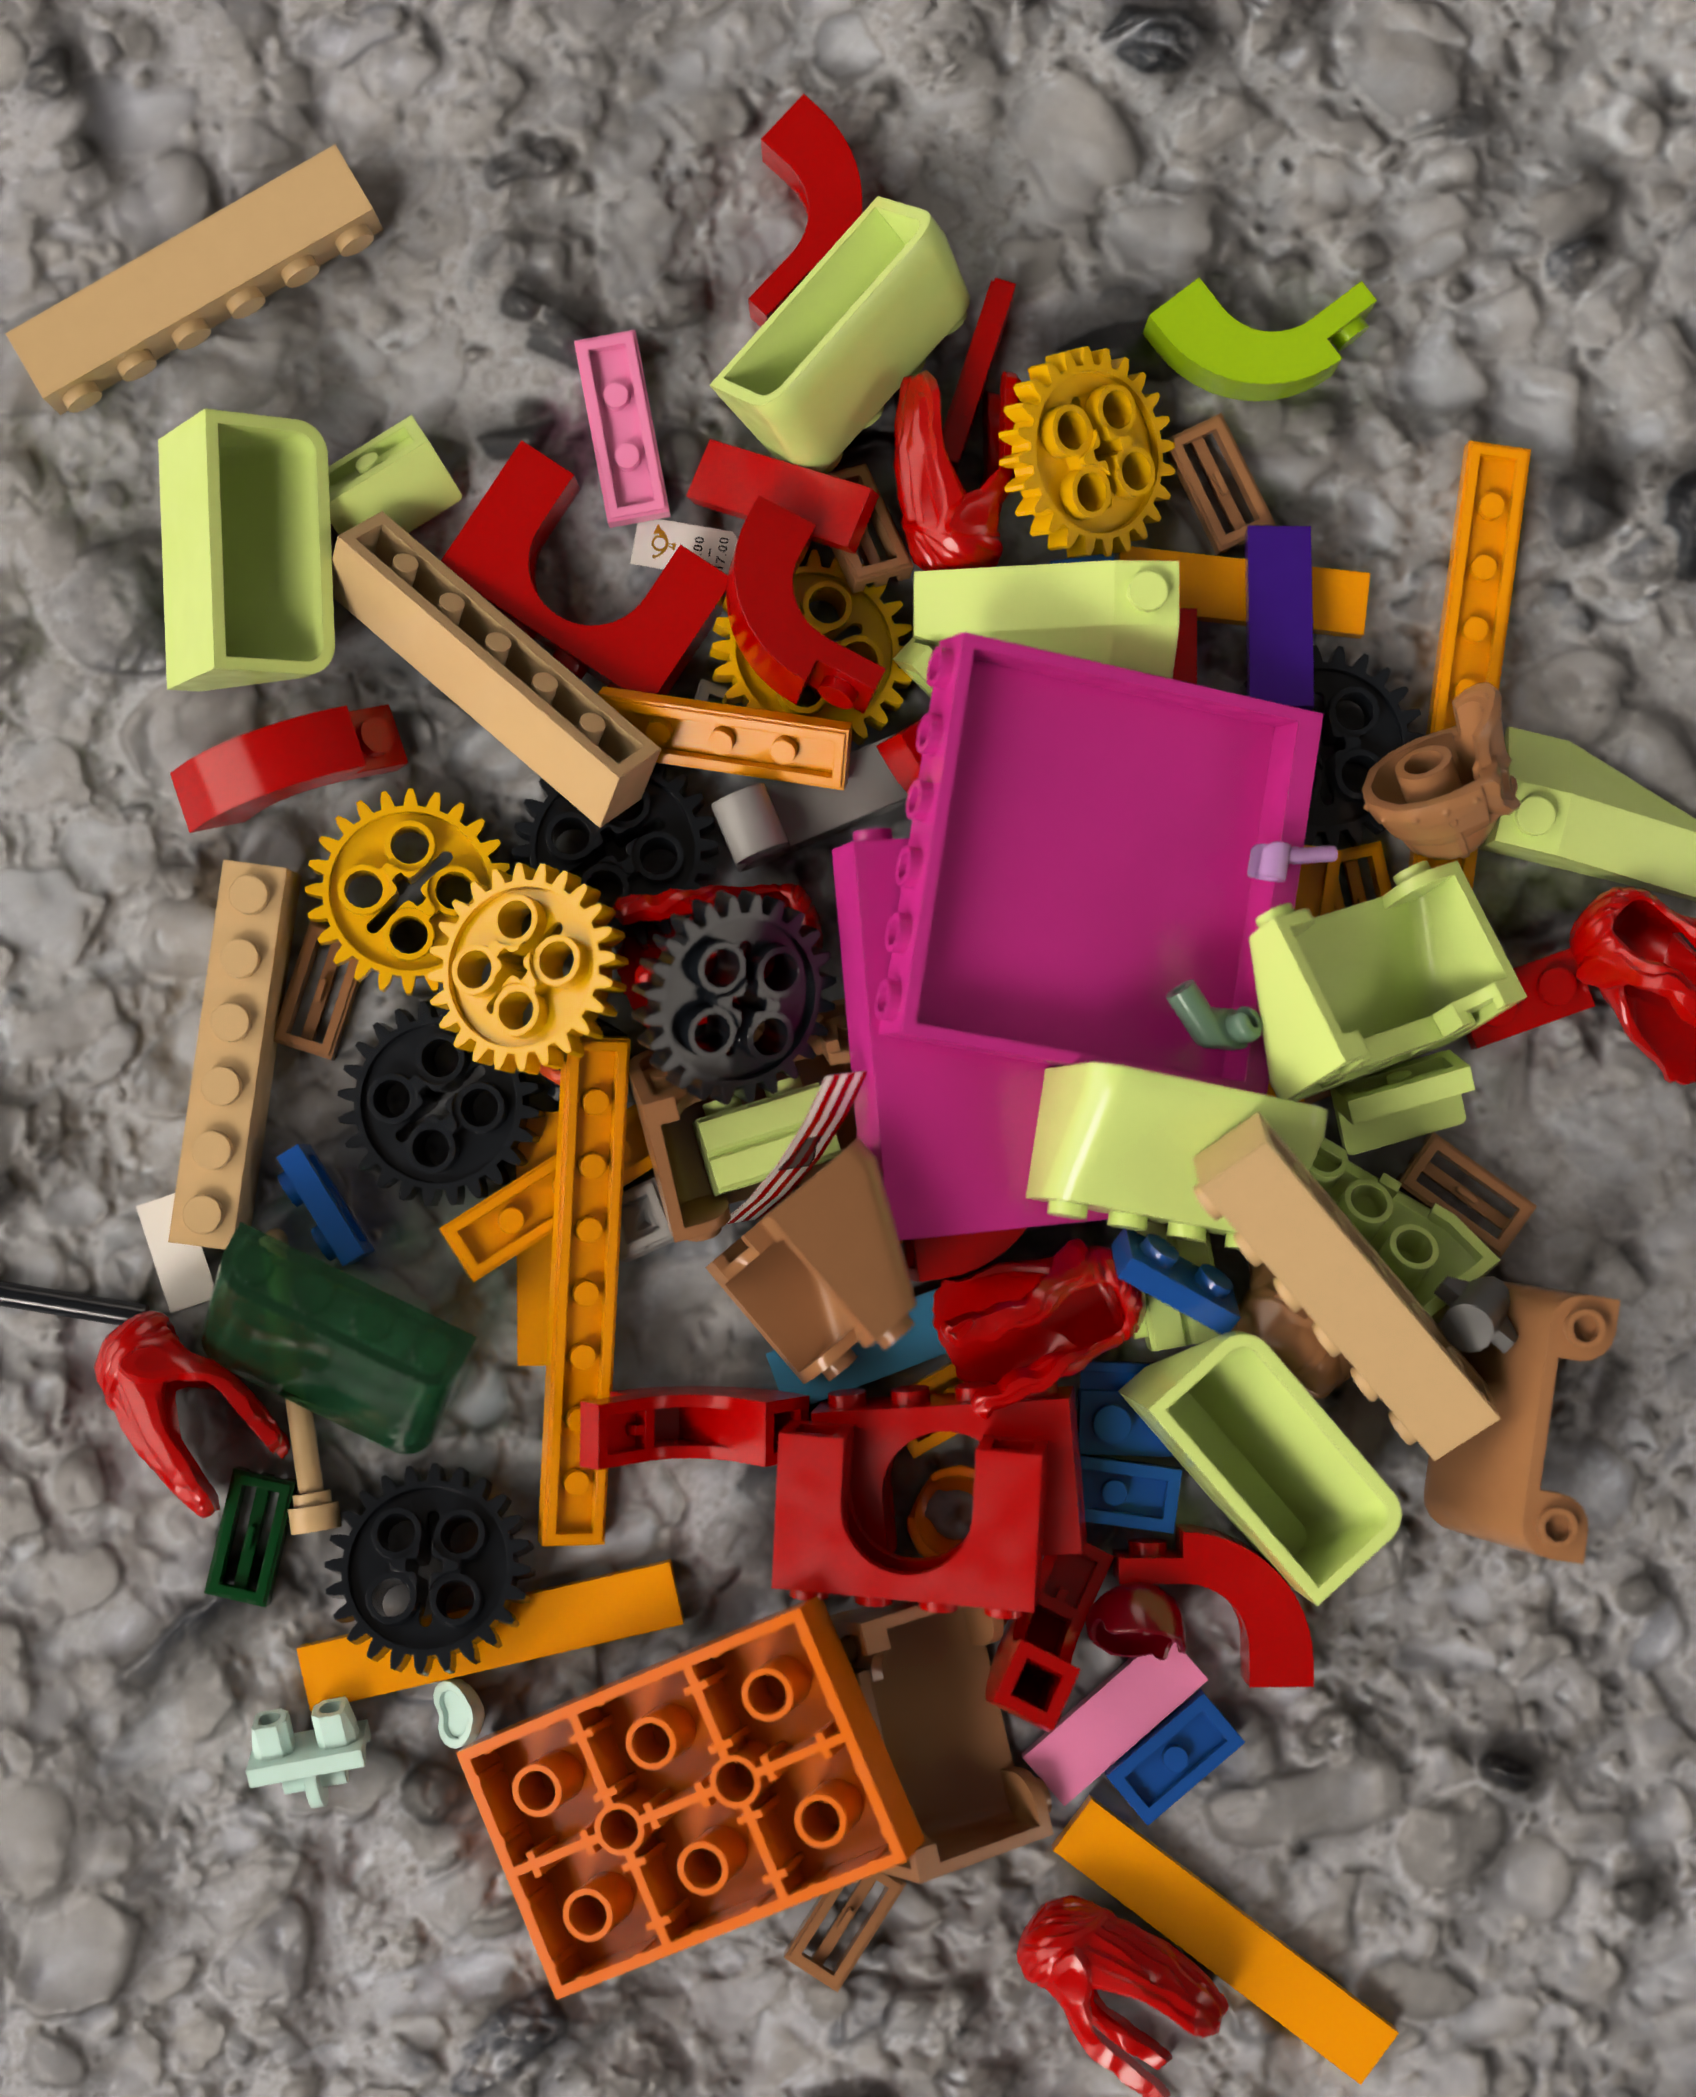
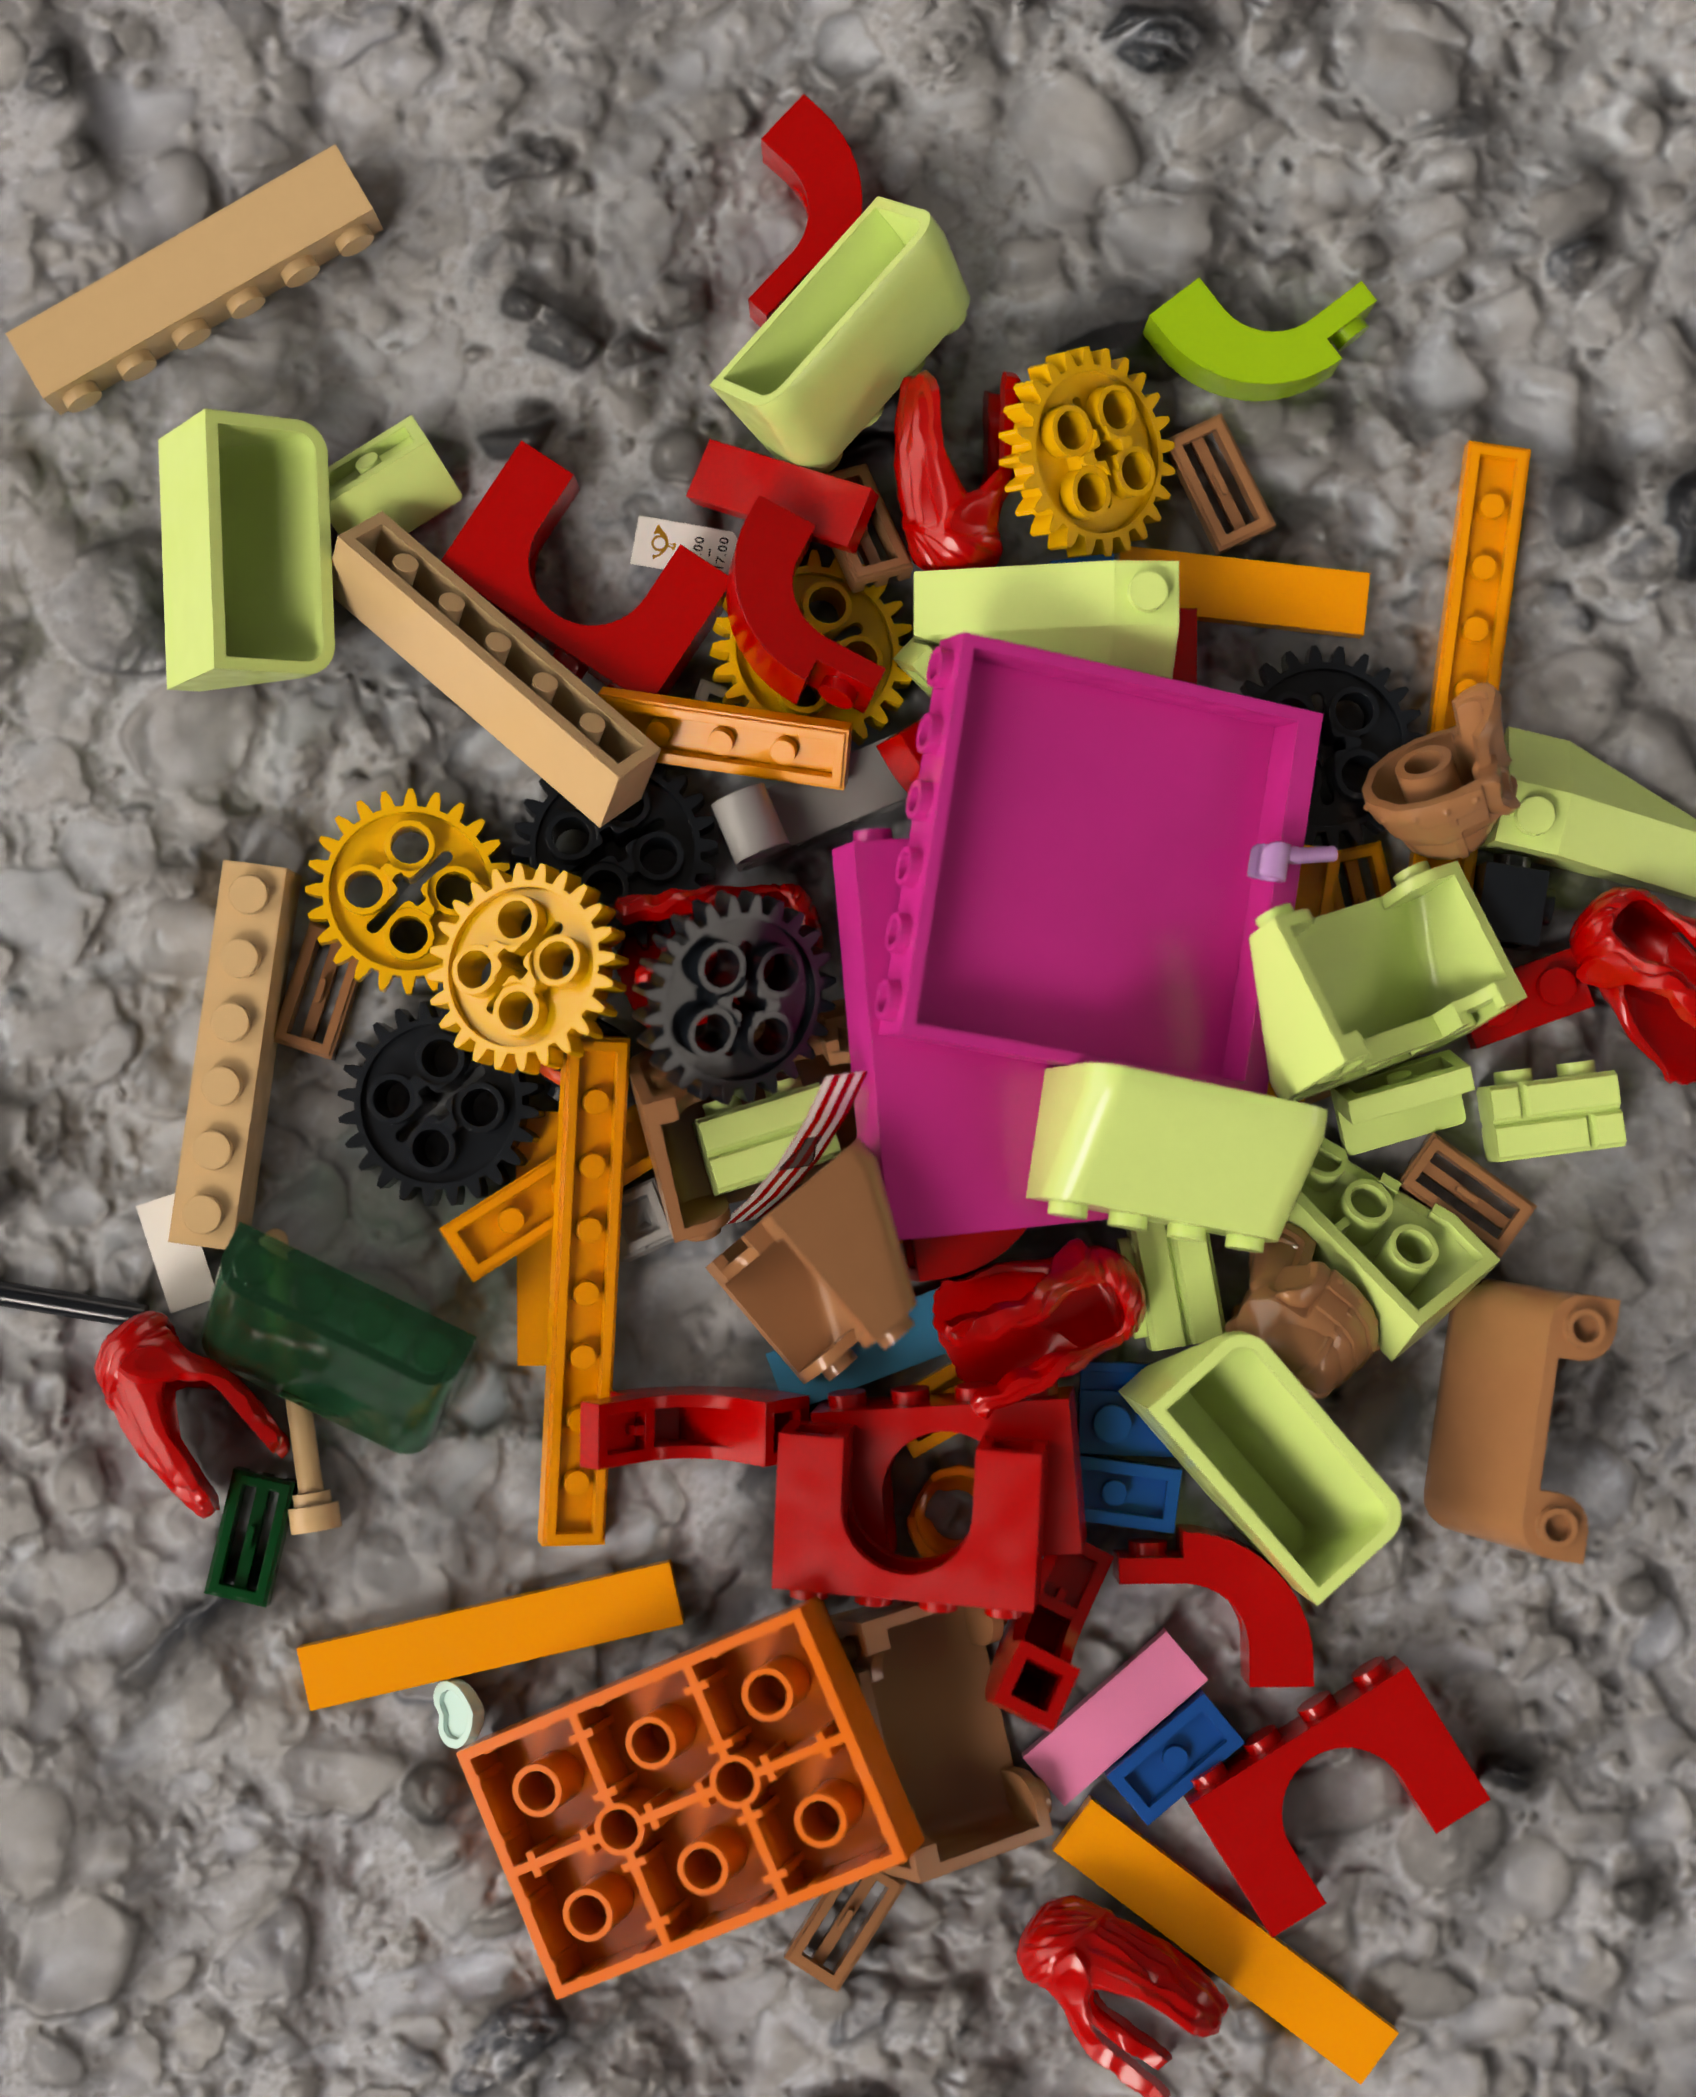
red arch [170,704,409,833] -> none
light aqua hips [246,1696,371,1809] -> none
blue plate [276,1144,375,1266] -> none
black gear [324,1463,536,1676] -> none
bright pink tile [574,330,671,528] -> none
red tile [942,277,1016,474] -> none
dark red hair [1086,1582,1187,1660] -> none
blue plate [1111,1229,1241,1335] -> none
sand green arm [1165,979,1263,1051] -> none
tan brick [1193,1112,1501,1461] -> none
dark purple tile [1245,525,1314,711] -> none
dark grey piece [1434,1276,1518,1354] -> none
none -> red arch [1184,1655,1491,1938]
none -> black brick [1473,853,1556,951]
none -> yellowish green brick [1476,1060,1627,1162]

